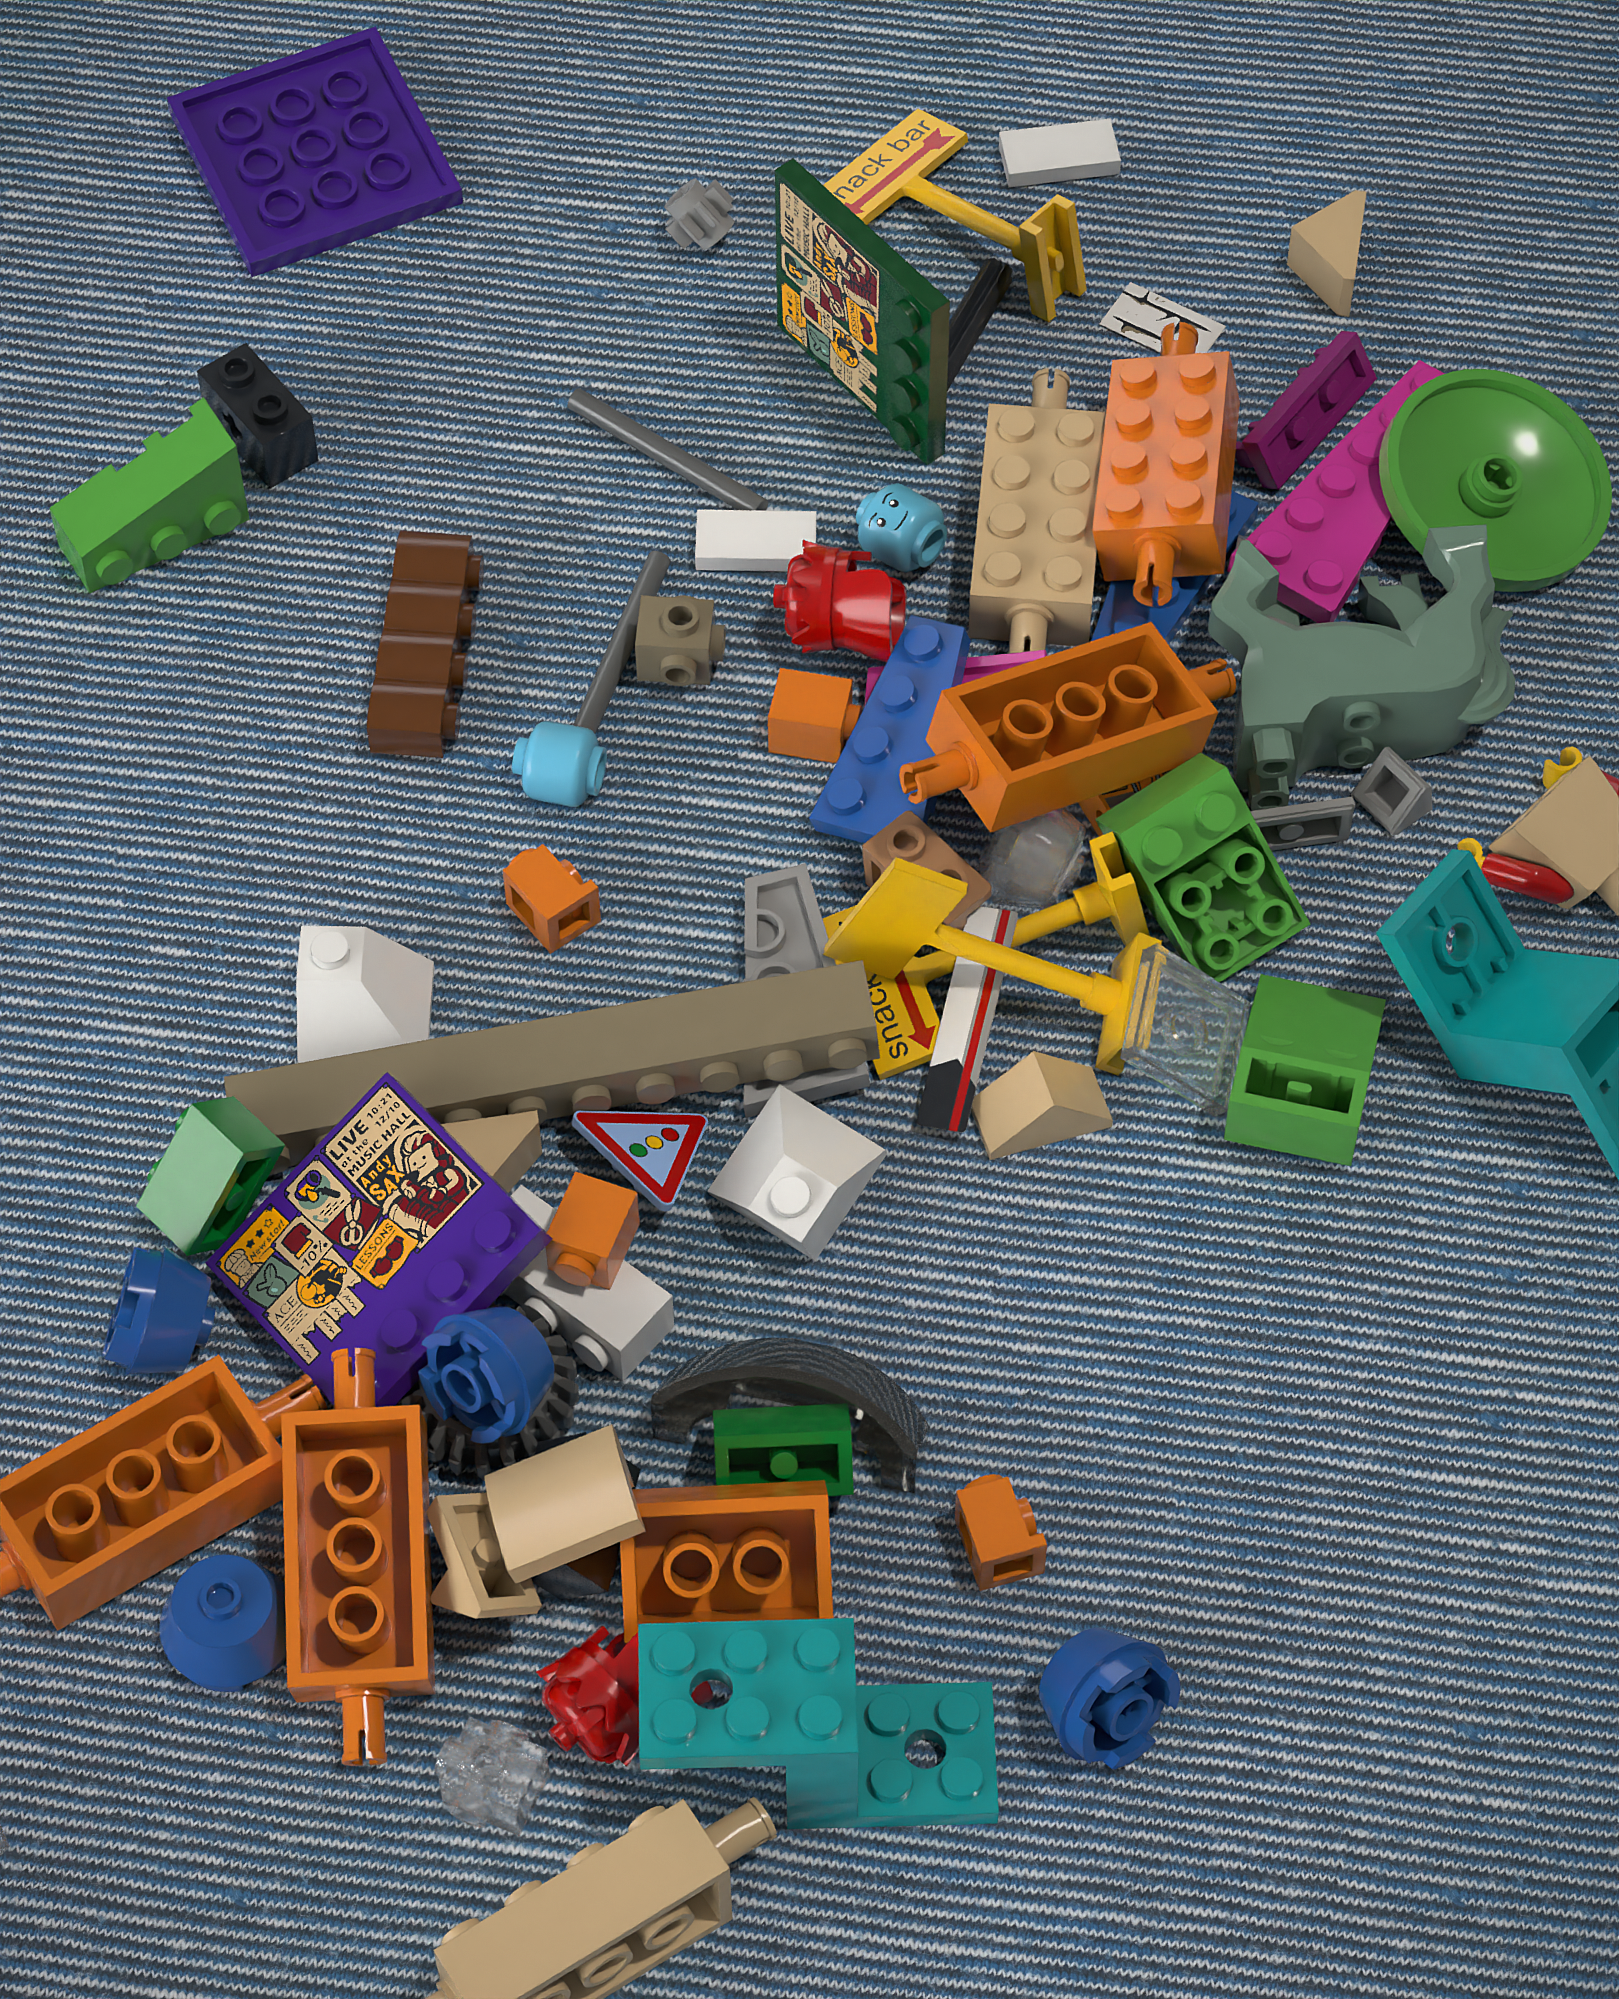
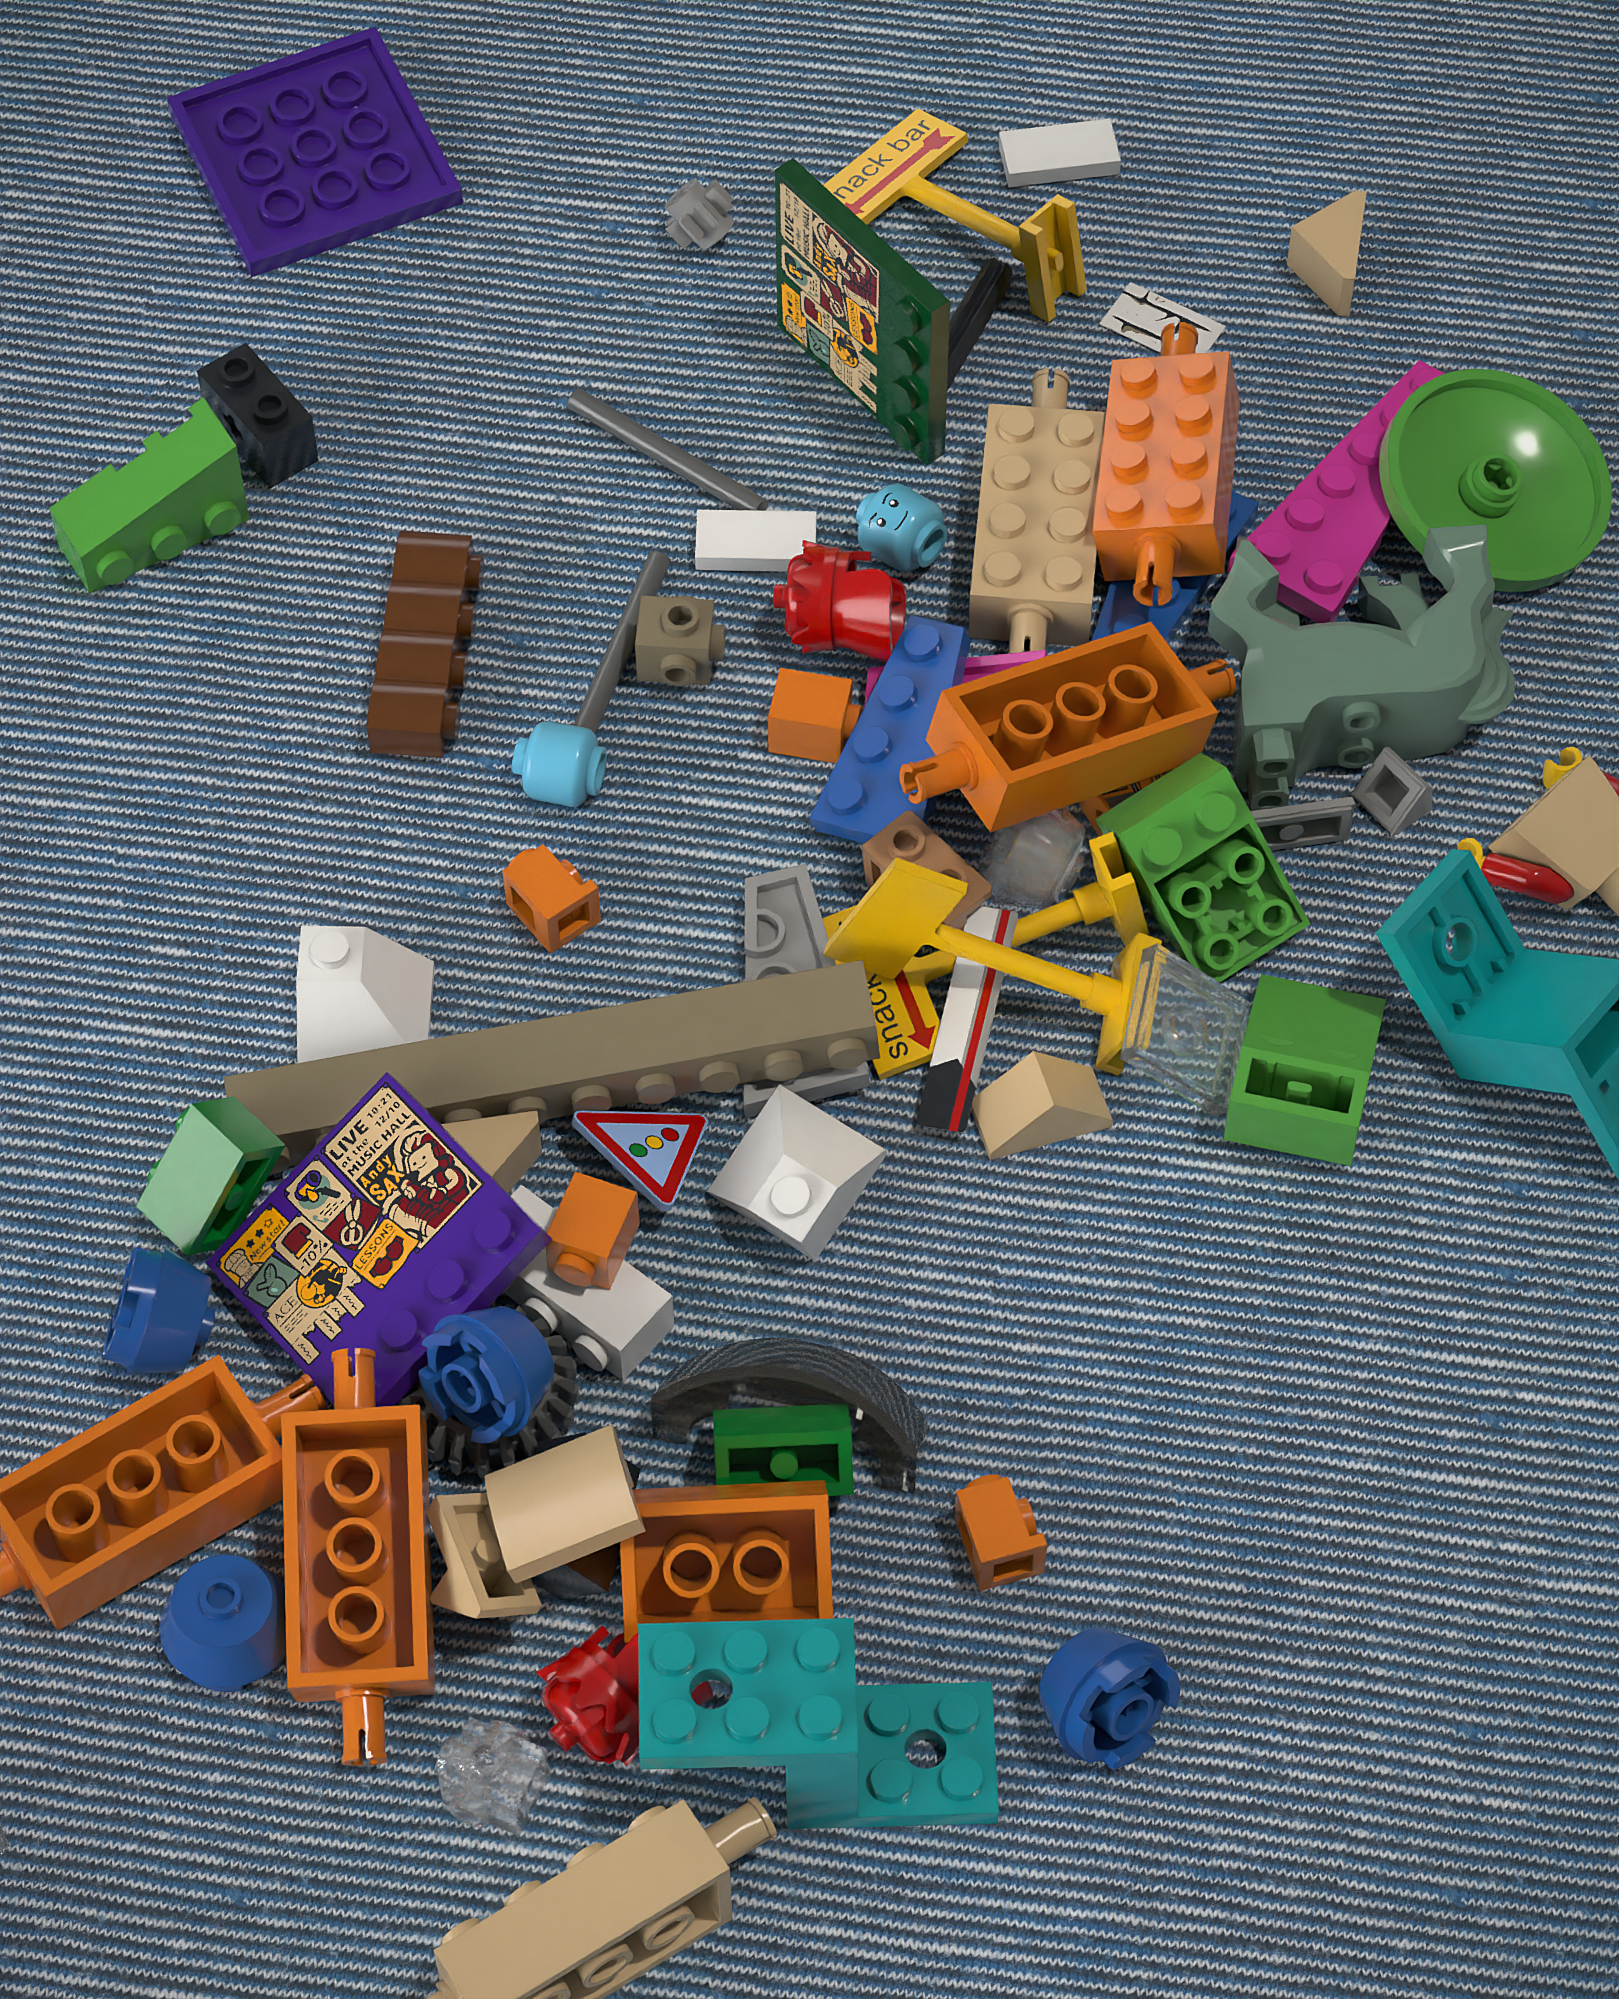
magenta plate [1235,331,1377,490] -> none

